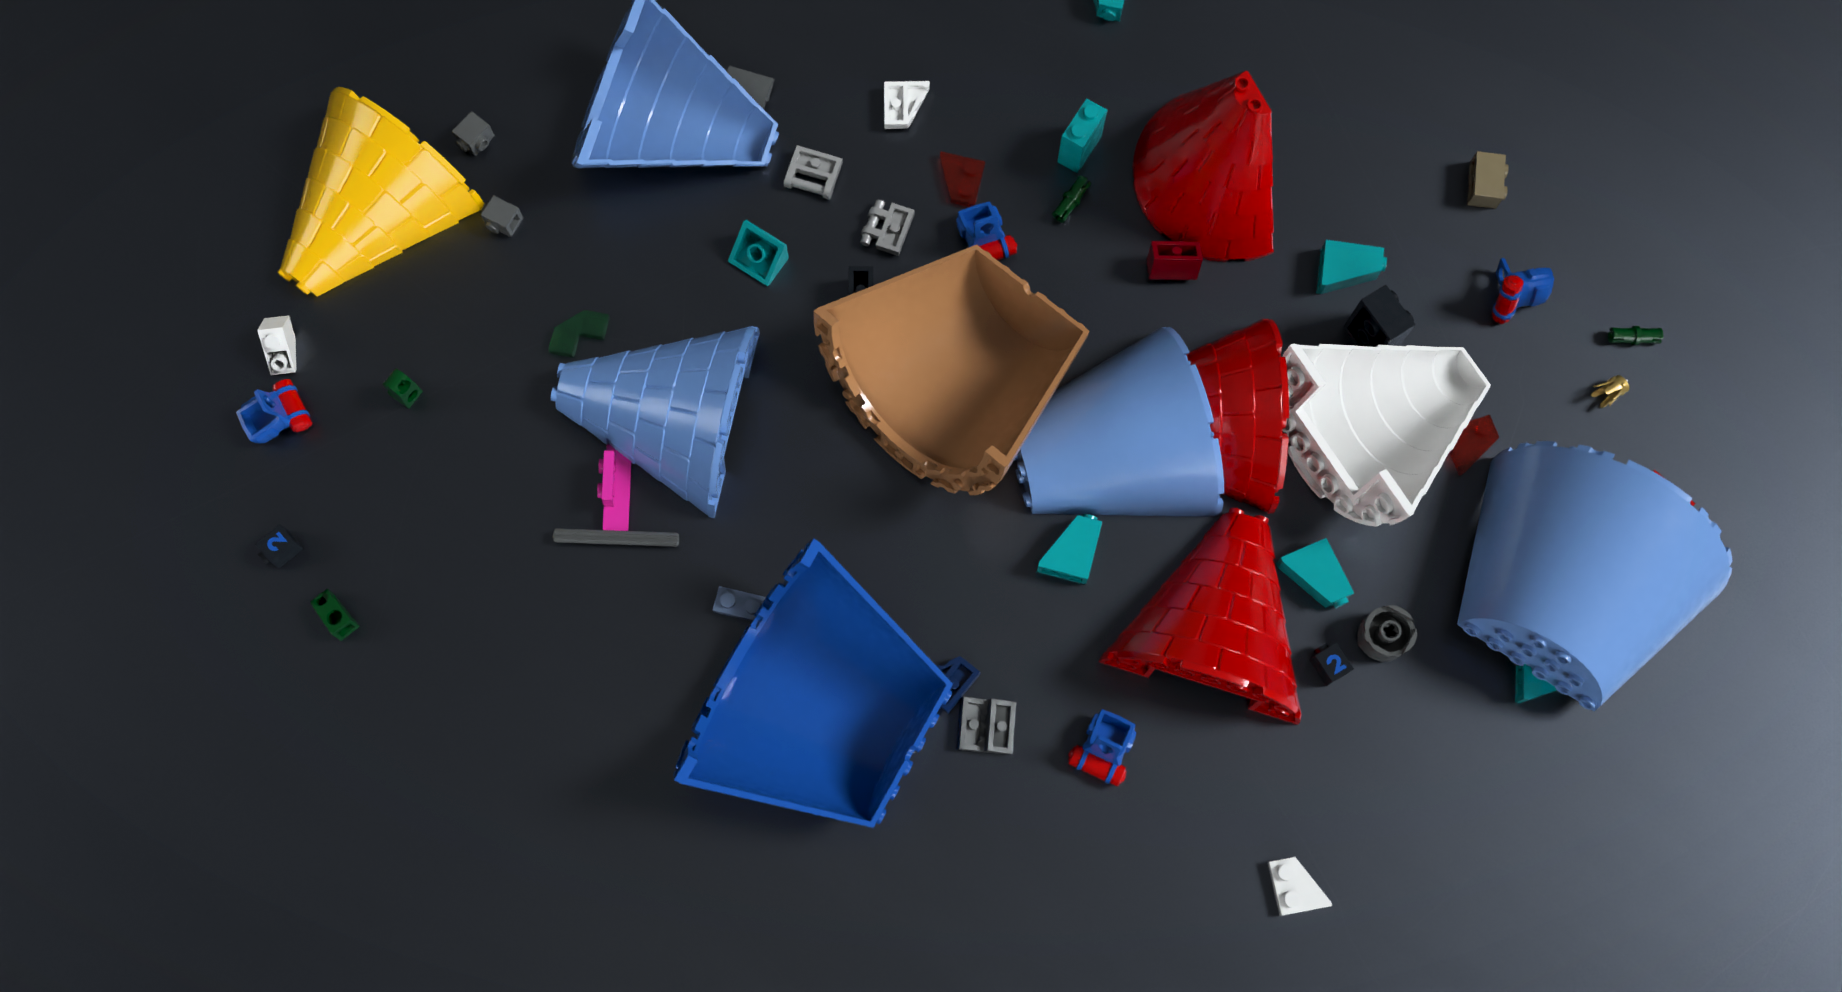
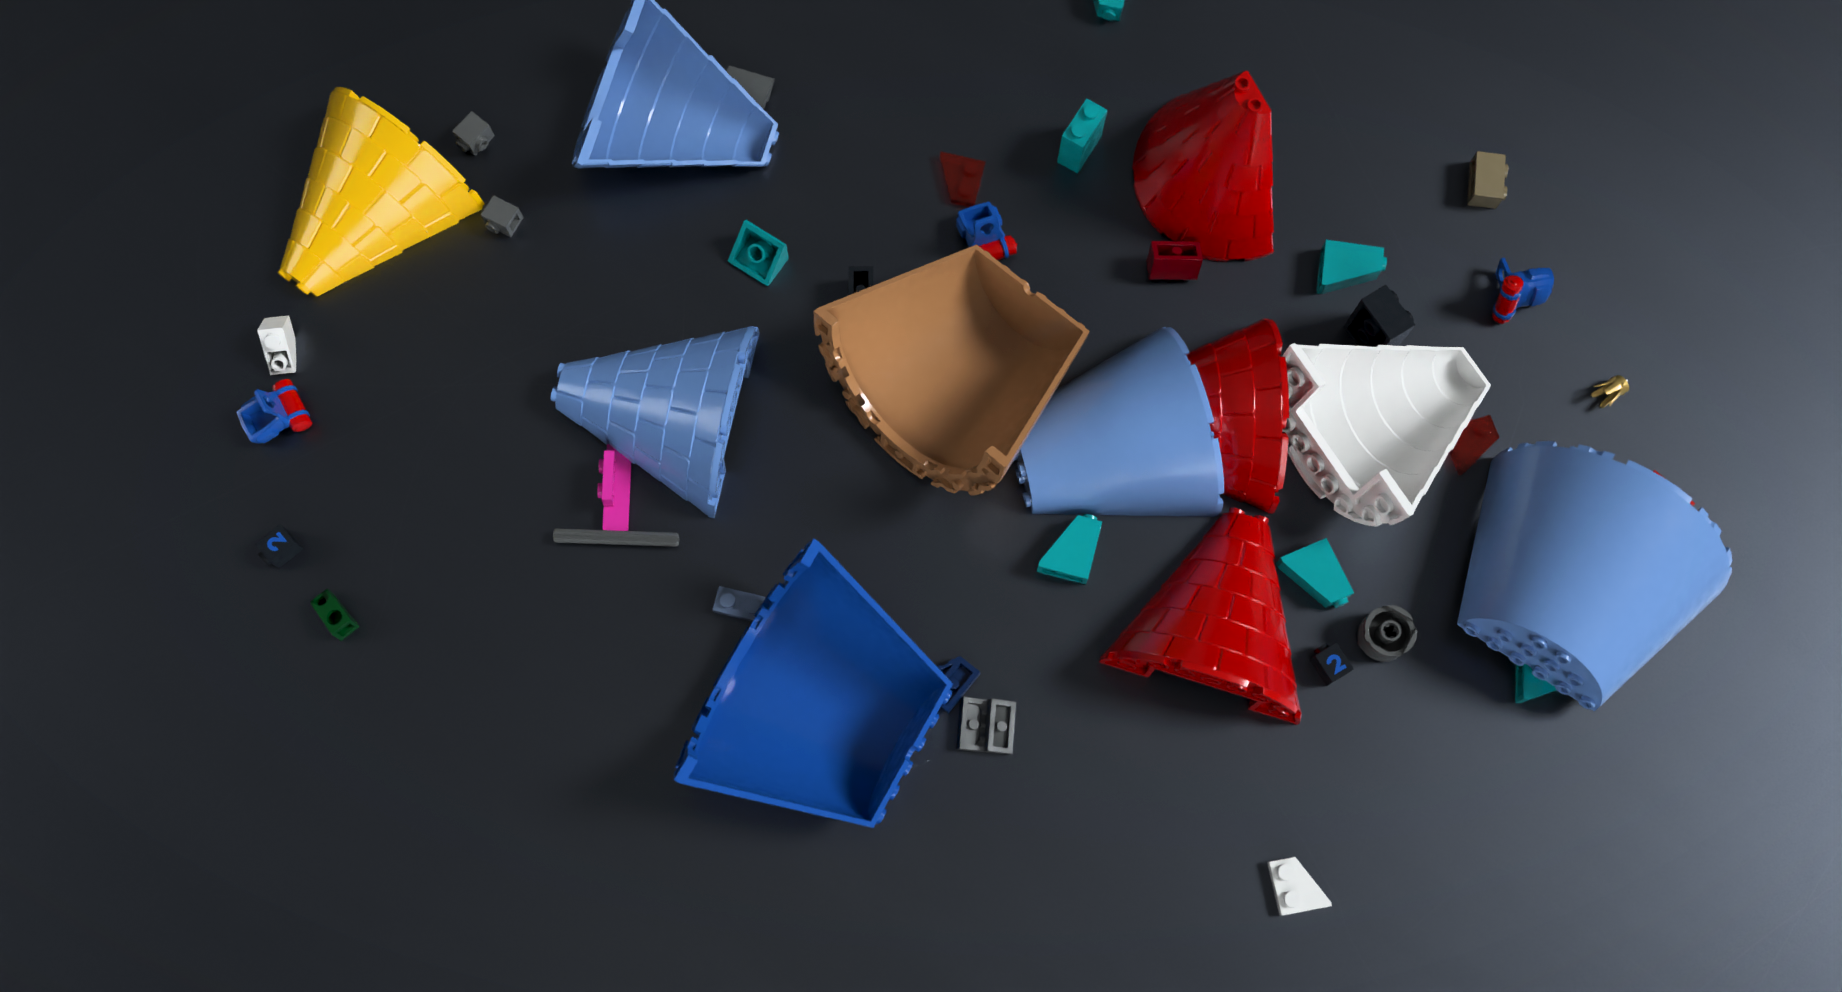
dark green leg [382,368,423,409] -> none
clear green tile [548,310,610,358] -> none
light grey plate [784,145,843,200] -> none
light grey plate [860,200,915,256] -> none
white wing [884,81,930,129] -> none
dark green pin [1052,175,1091,223] -> none
blue piece [1068,709,1137,787] -> none
dark green pin [1608,326,1663,345] -> none

